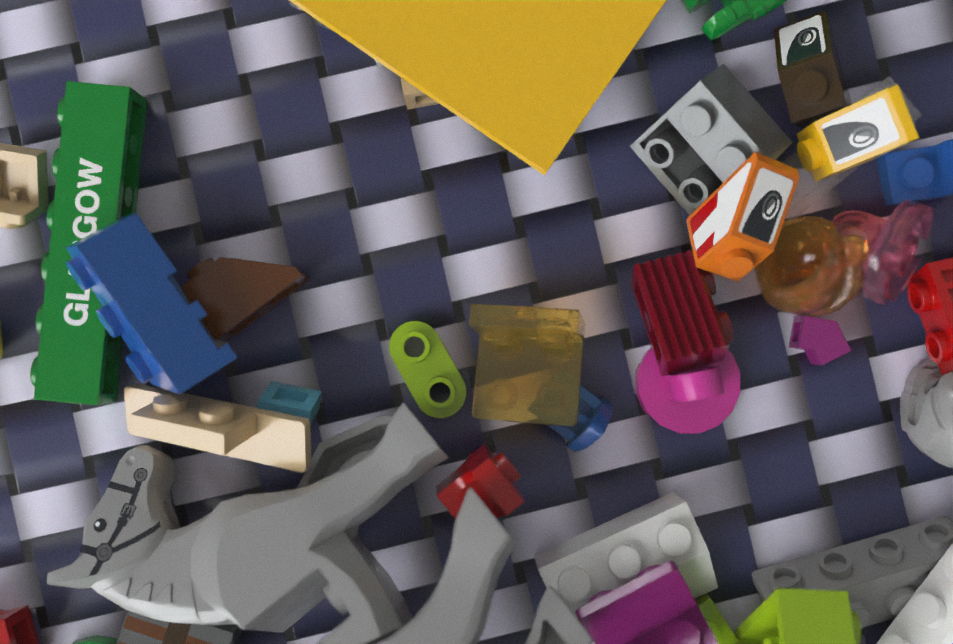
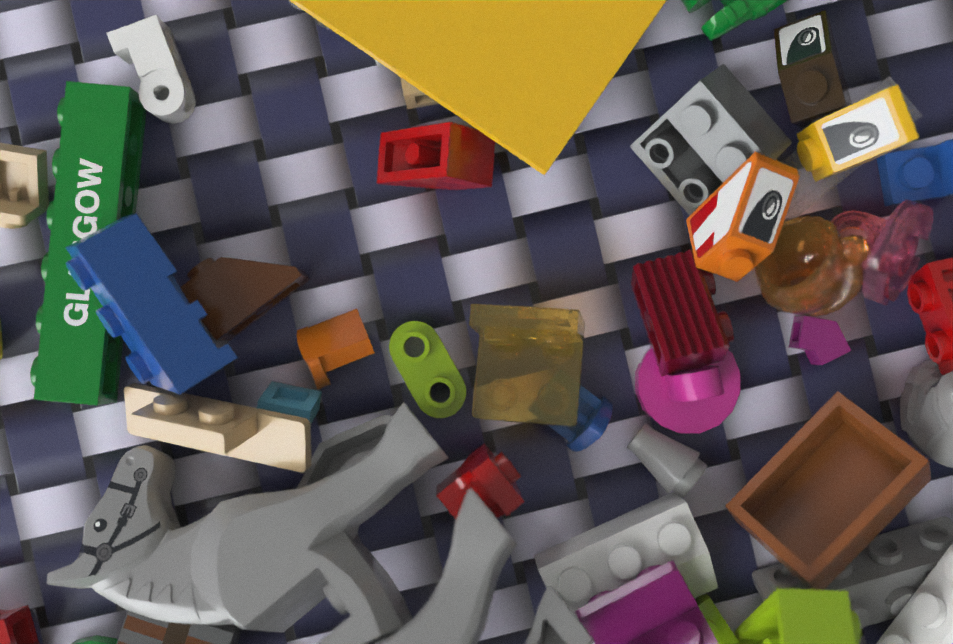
none -> white leg [107,15,196,124]
none -> orange tile [297,309,375,390]
none -> red slope [377,122,495,190]
none -> light grey cone [627,423,708,498]
none -> dark orange piece [725,391,931,590]

